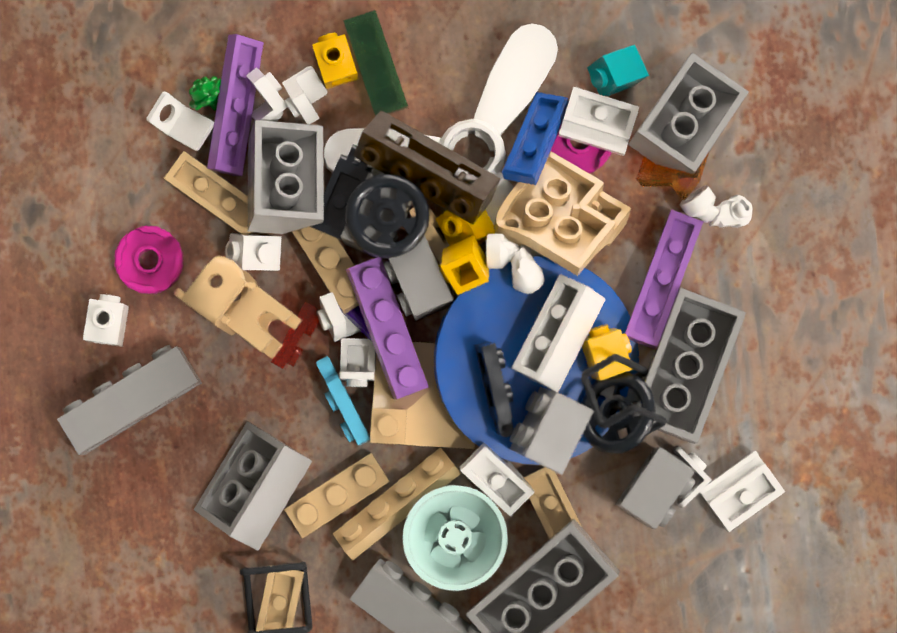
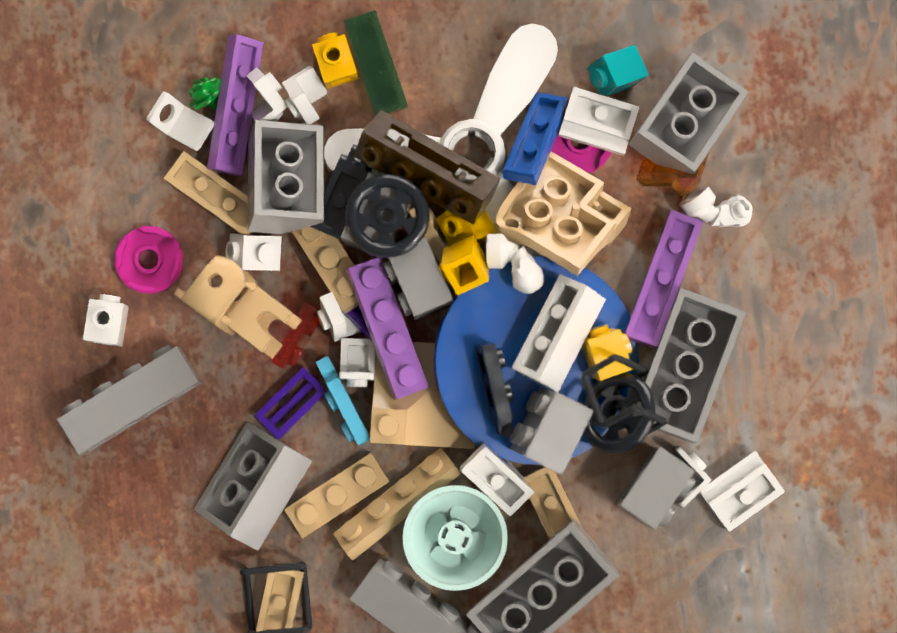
none -> dark purple tile [255,367,328,440]

